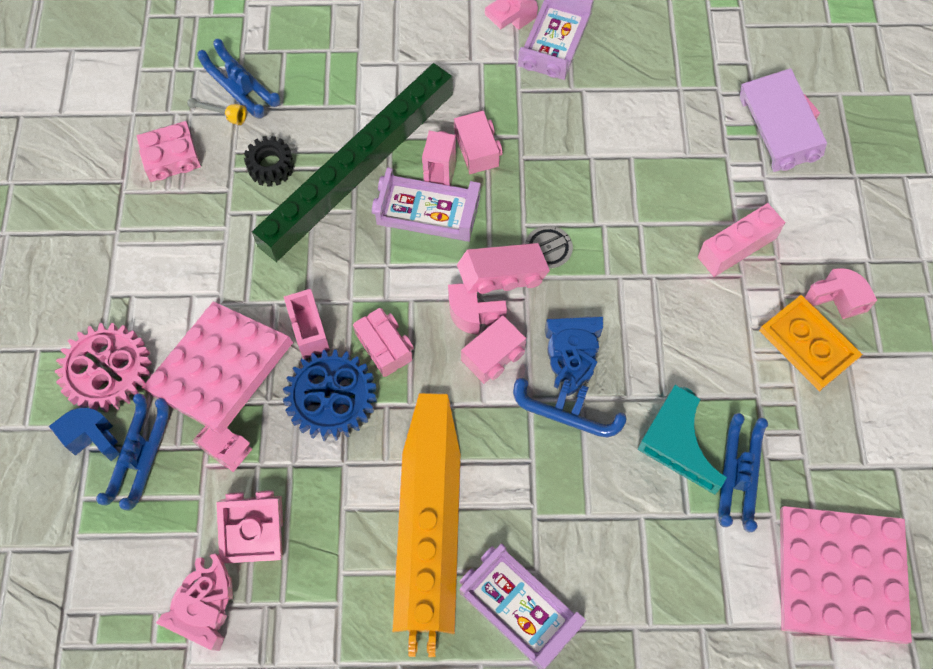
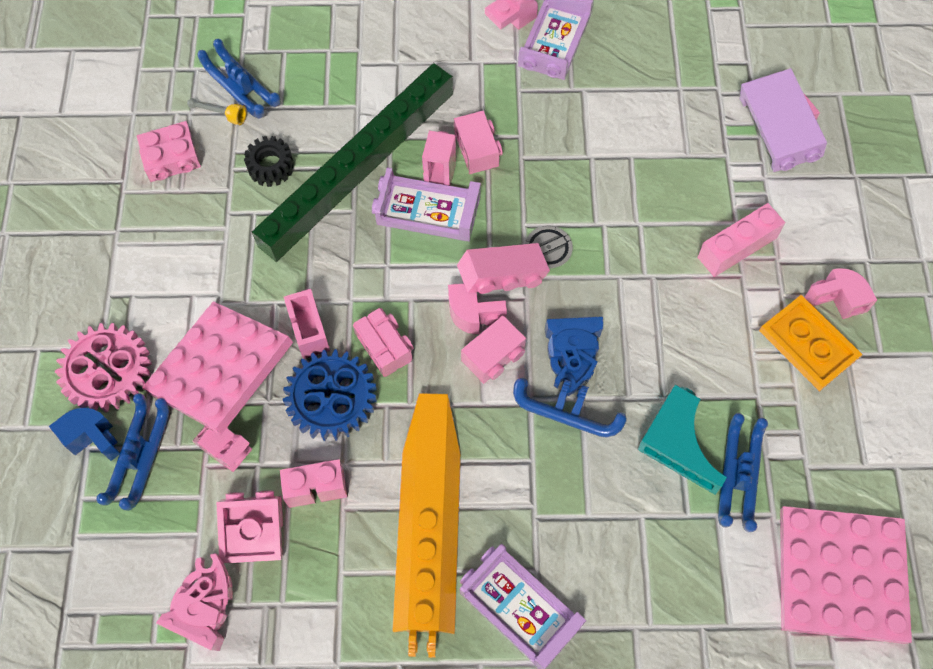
none -> bright pink piece [280,459,347,508]

